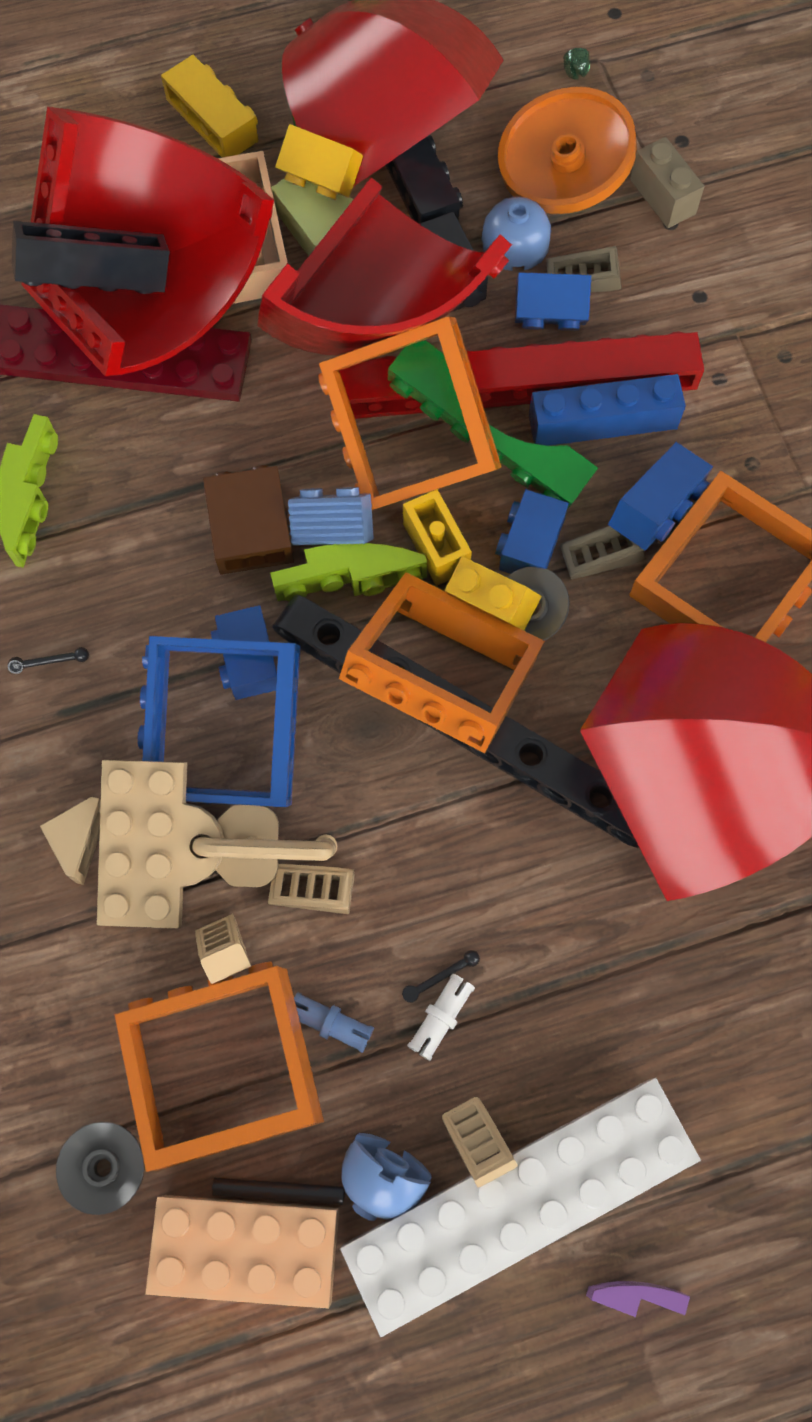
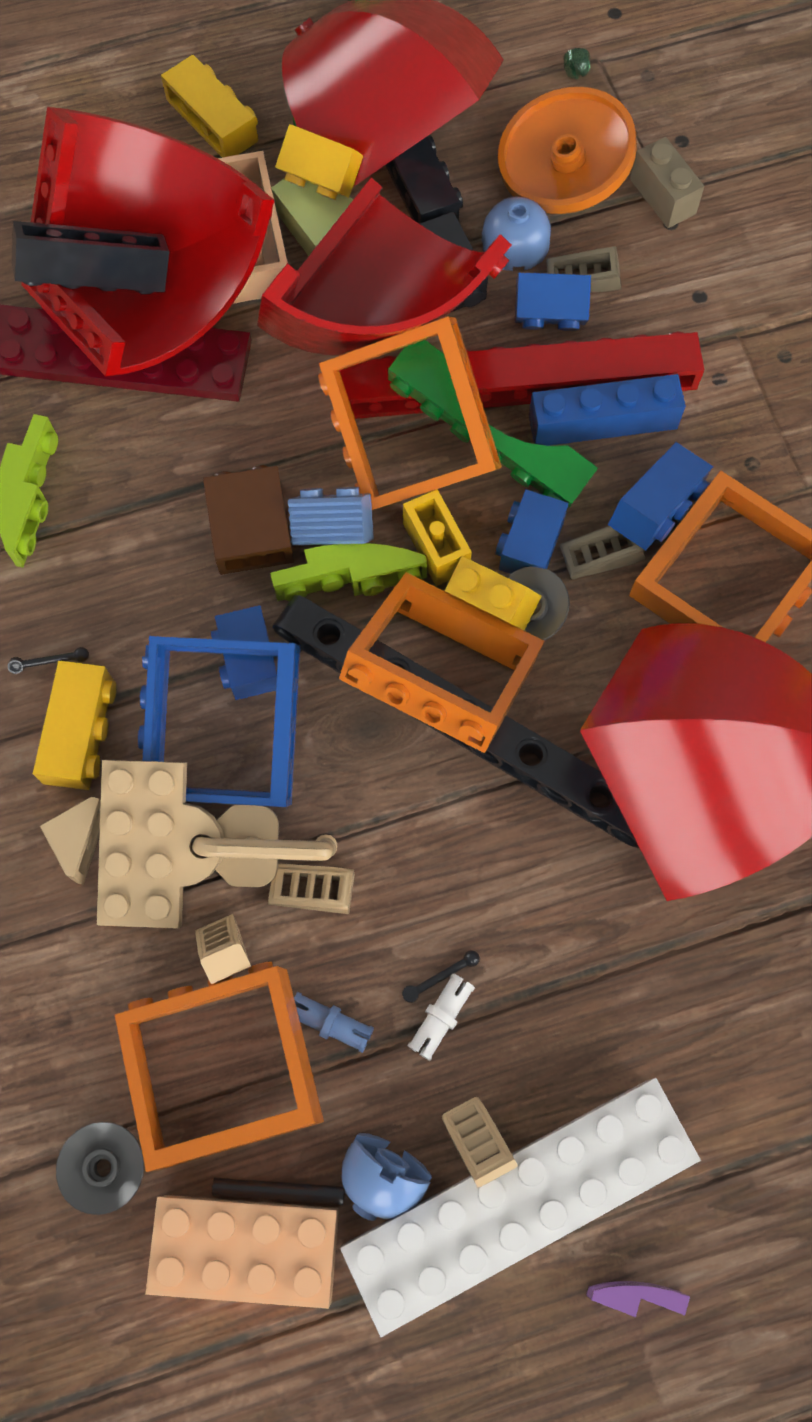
none -> yellow brick [32,660,116,790]

